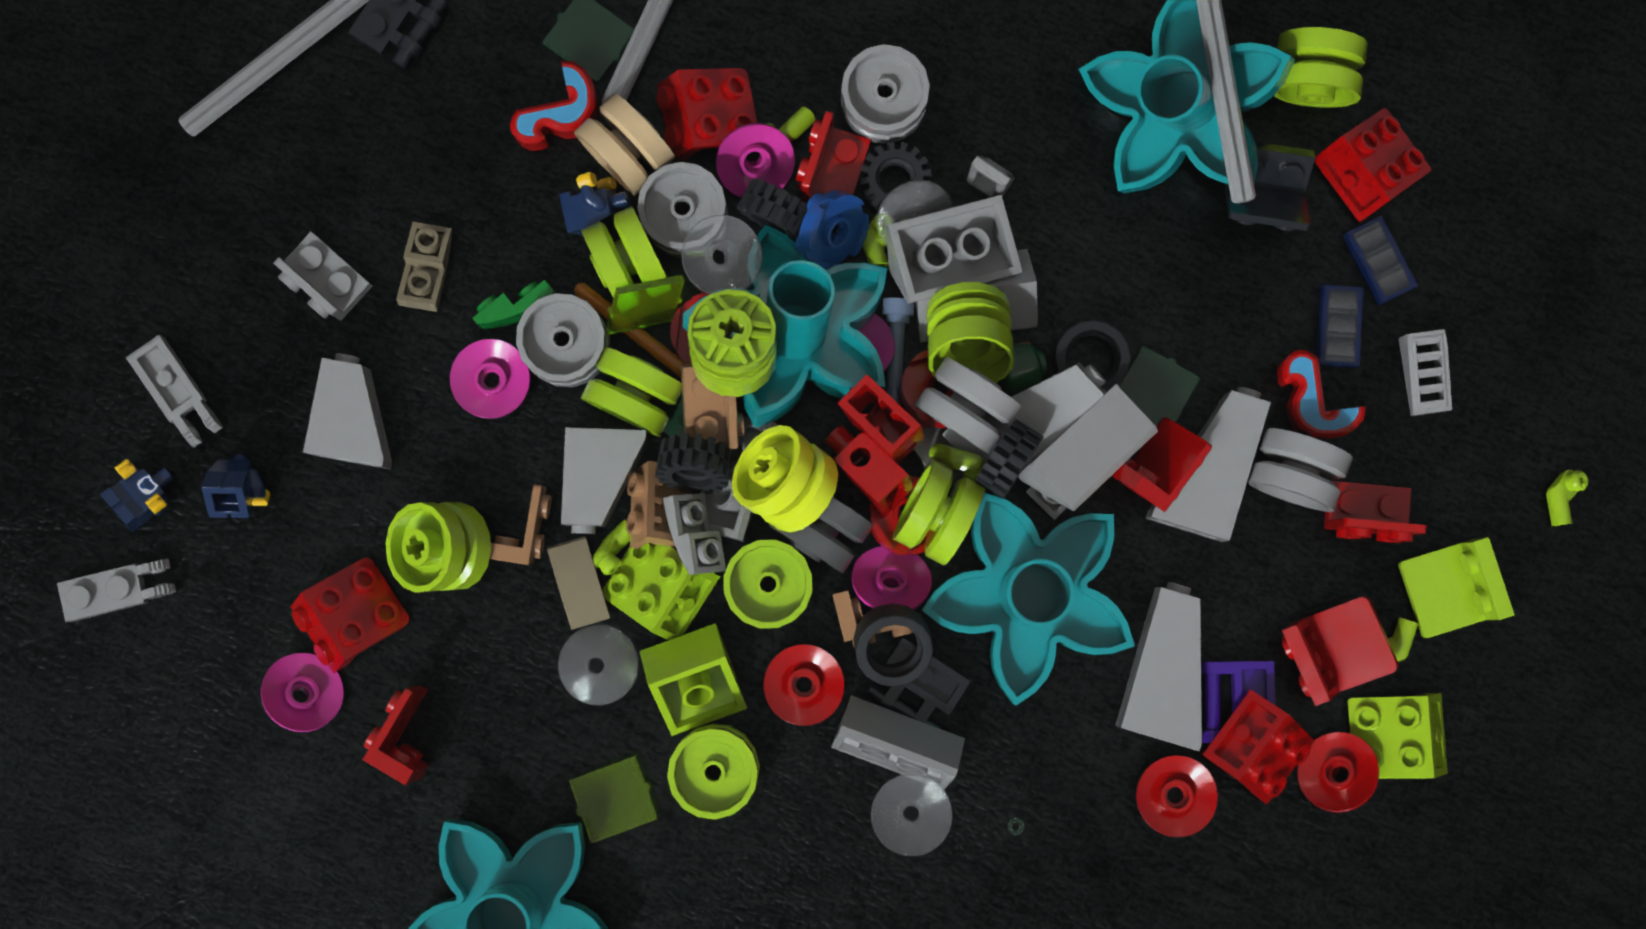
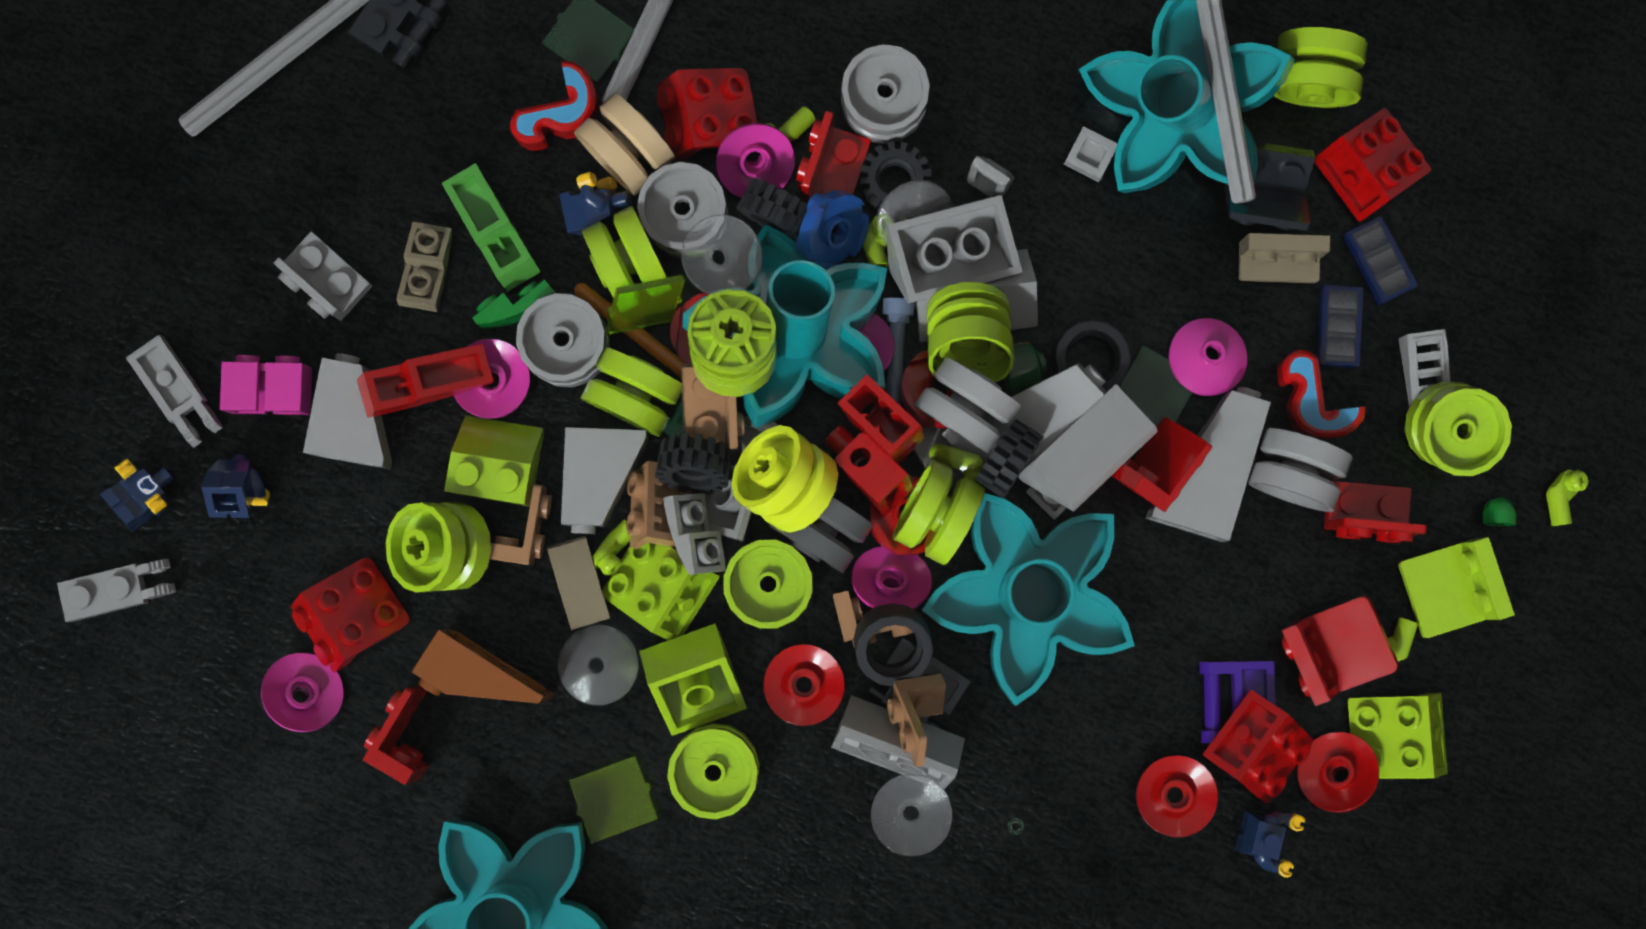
light grey slope [1115,582,1202,751] -> none
none -> dark pink piece [220,355,312,415]
none -> red slope [357,344,494,418]
none -> dark orange slope [412,629,554,704]
none -> bright green slope [442,163,541,292]
none -> lime slope [444,416,544,506]
none -> medium nougat bracket [887,674,946,767]
none -> light grey plate [1064,126,1117,182]
none -> dark pink dish [1169,318,1247,396]
none -> dark blue piece [1235,810,1305,878]
none -> dark tan bracket [1239,233,1330,284]
none -> lime wheel [1405,381,1512,476]
none -> green hinge [1482,497,1516,527]

